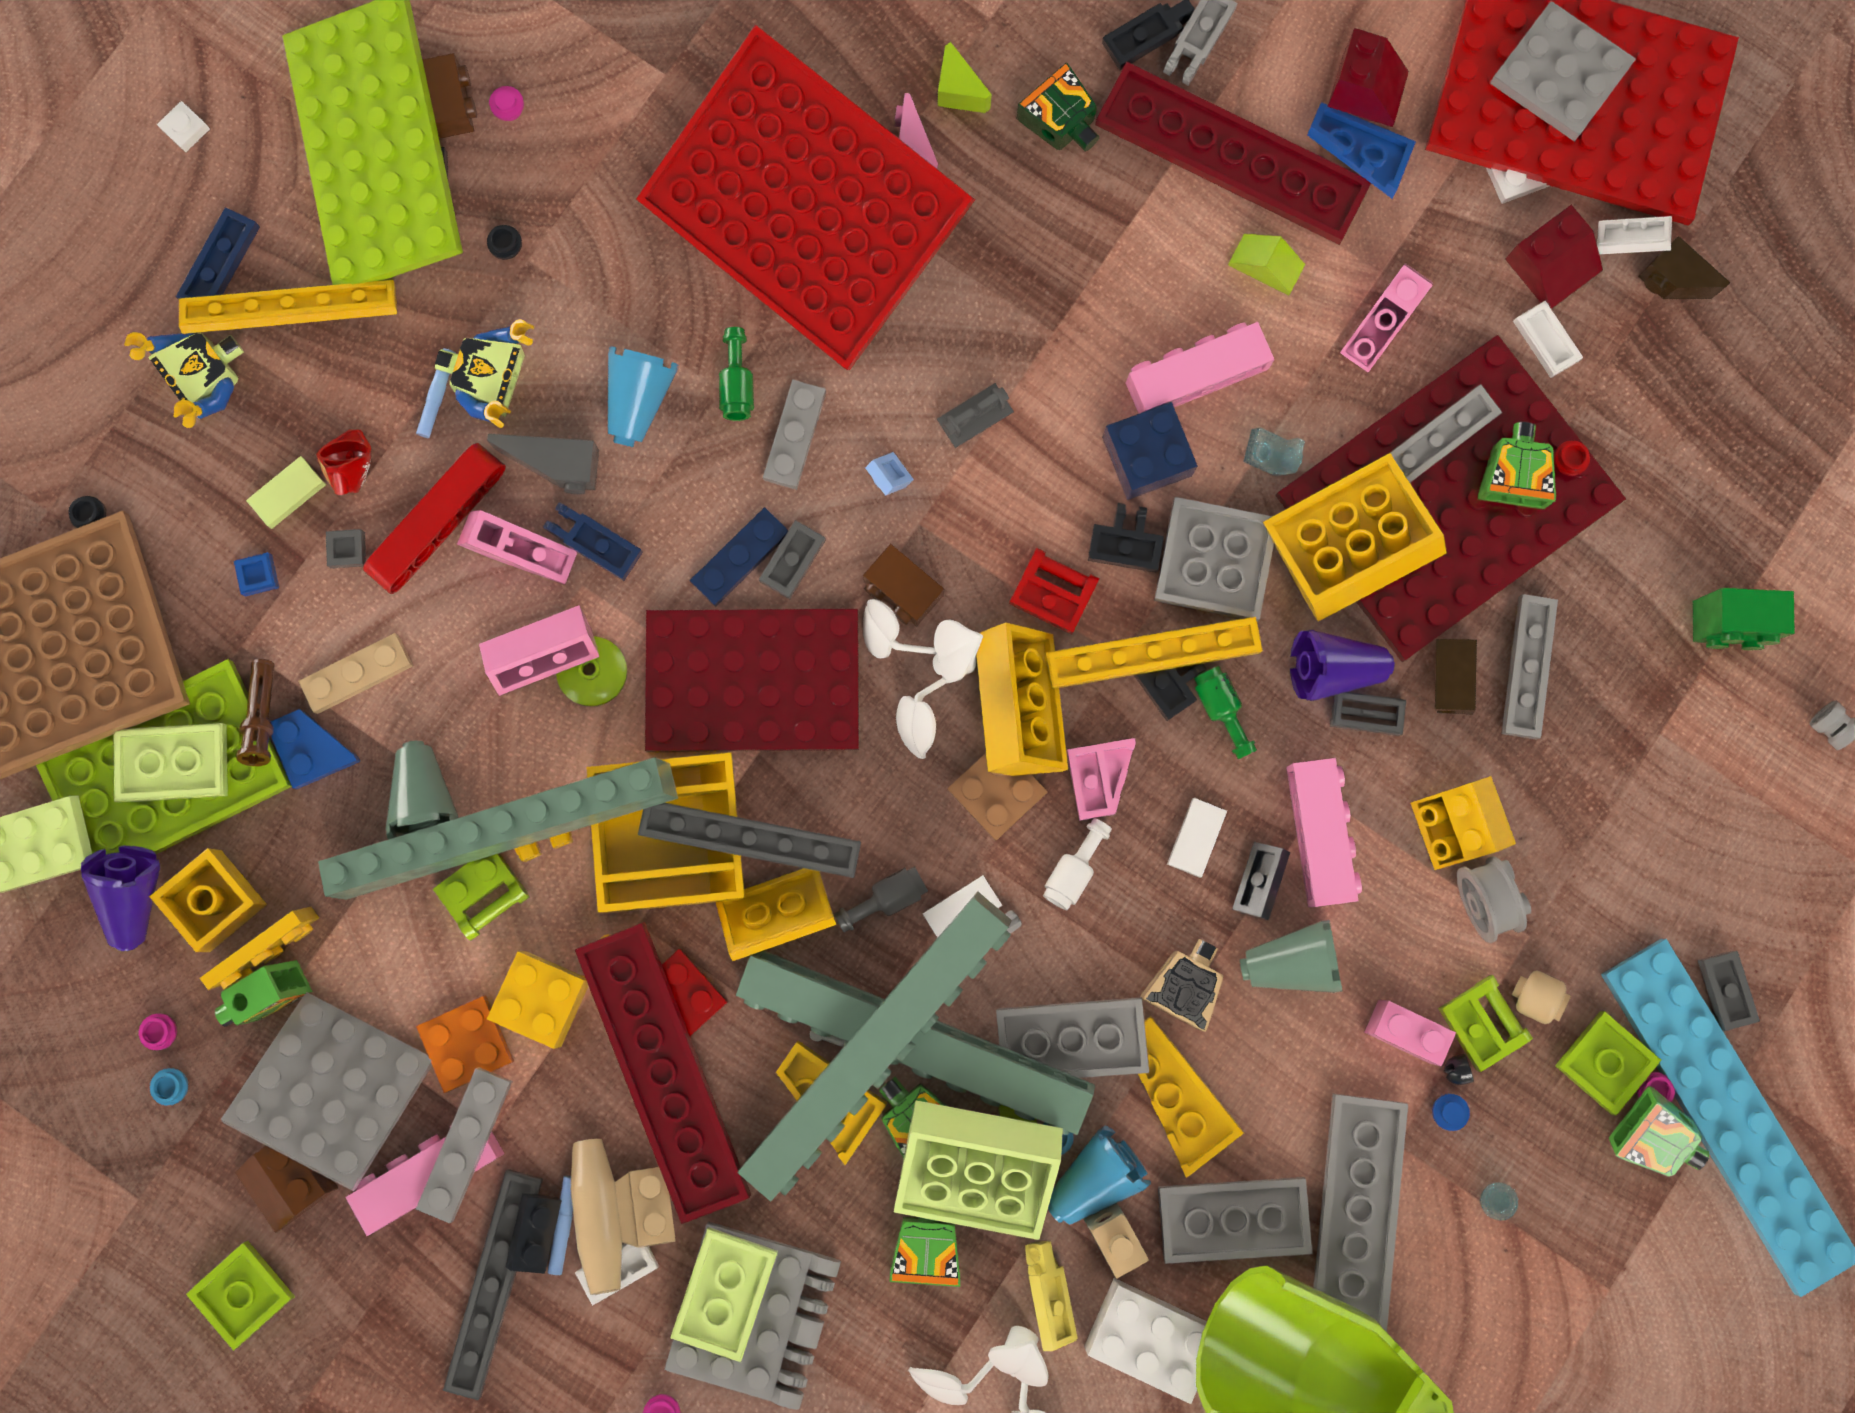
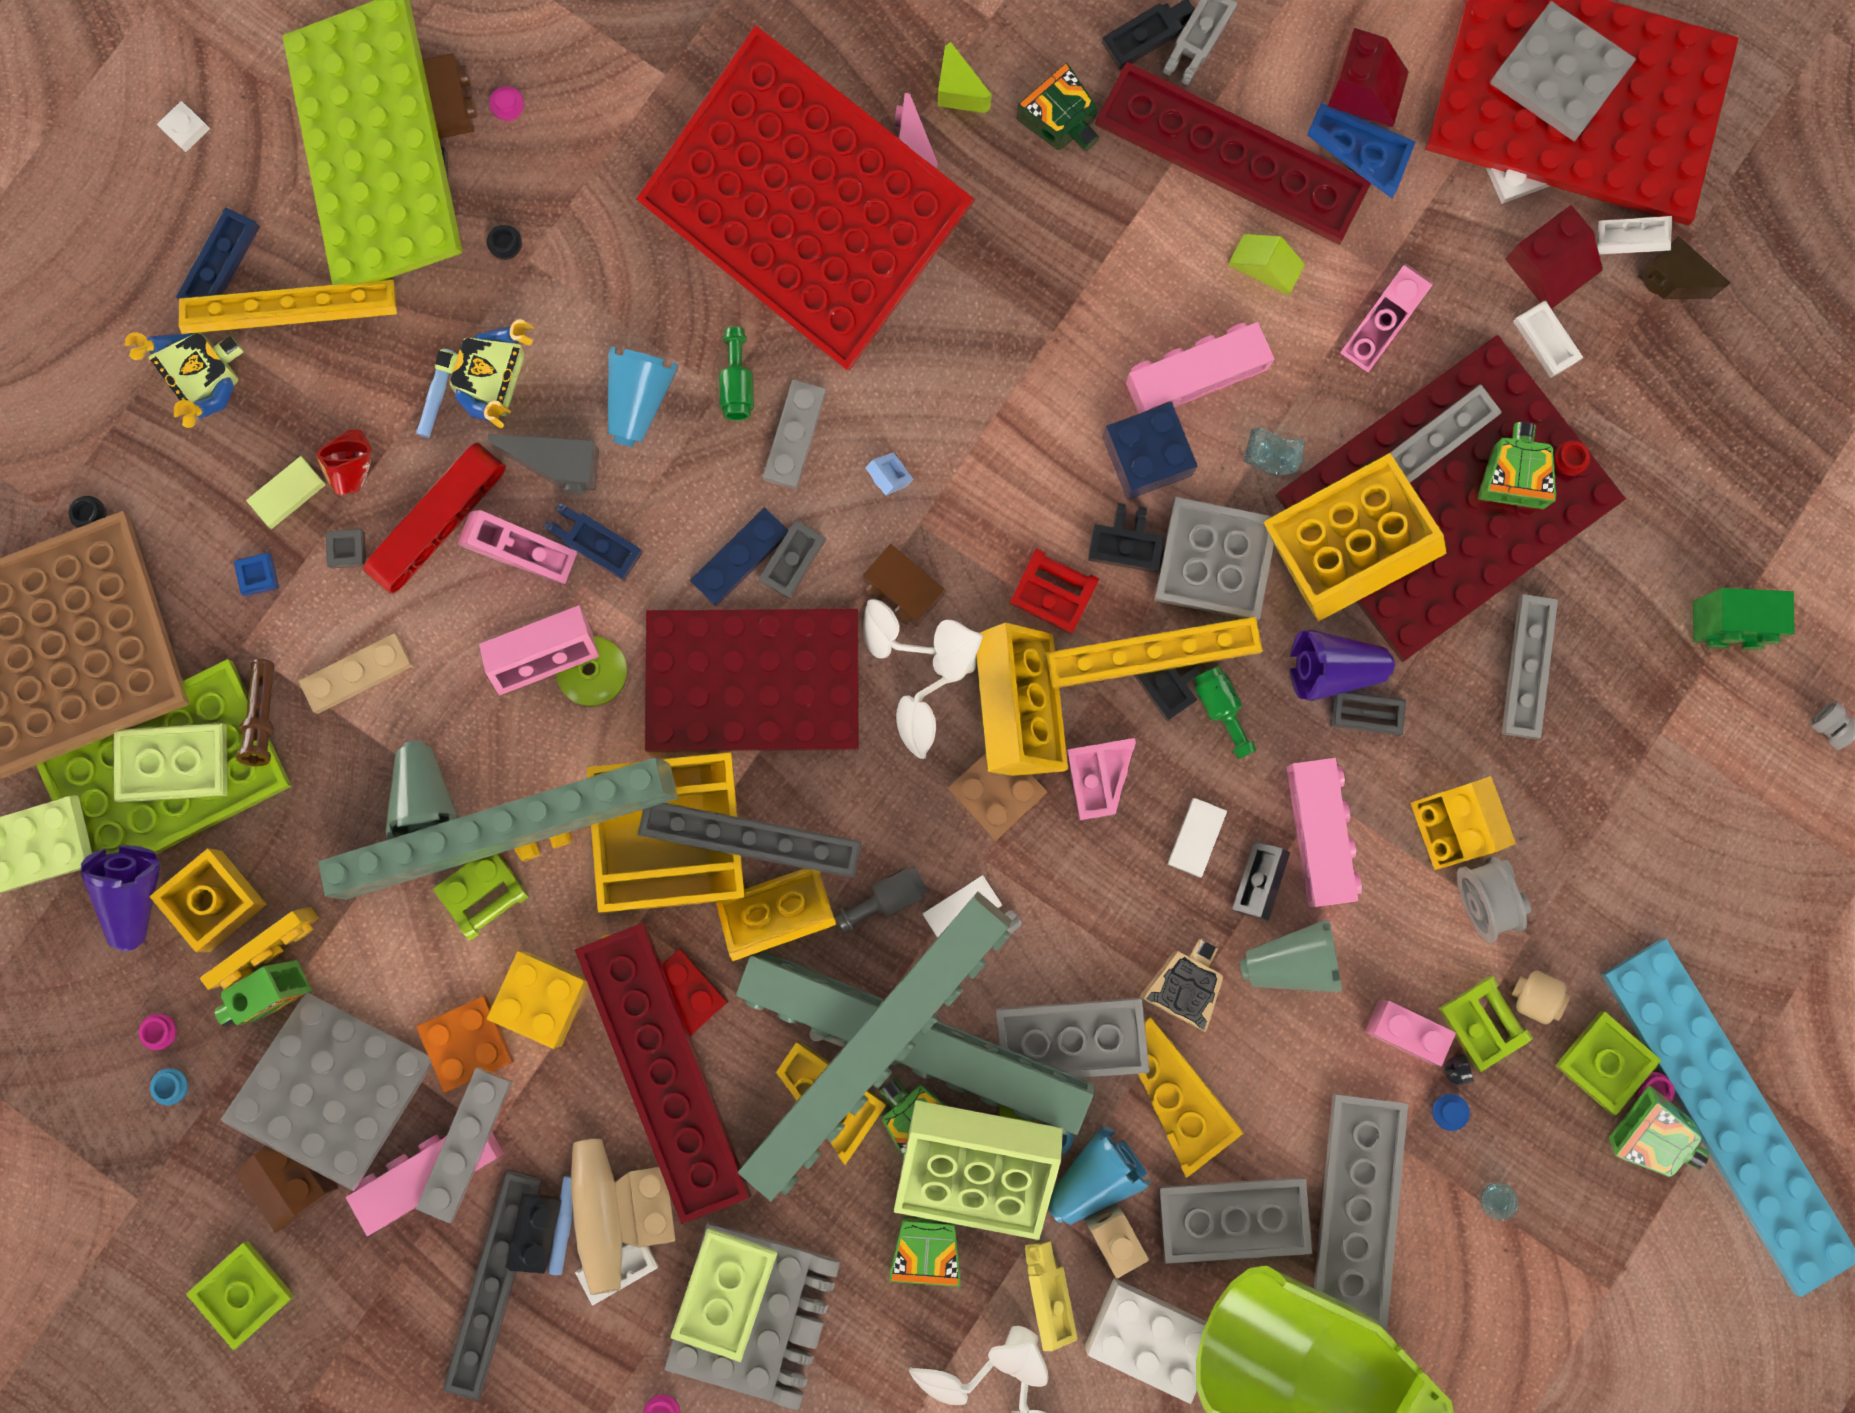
blue wing [271,709,360,789] -> none
dark grey hinge [937,383,1014,448] -> none
white piece [1043,818,1112,911] -> none
dark brown hinge [1434,639,1477,715] -> none
dark grey plate [1698,951,1760,1031] -> none

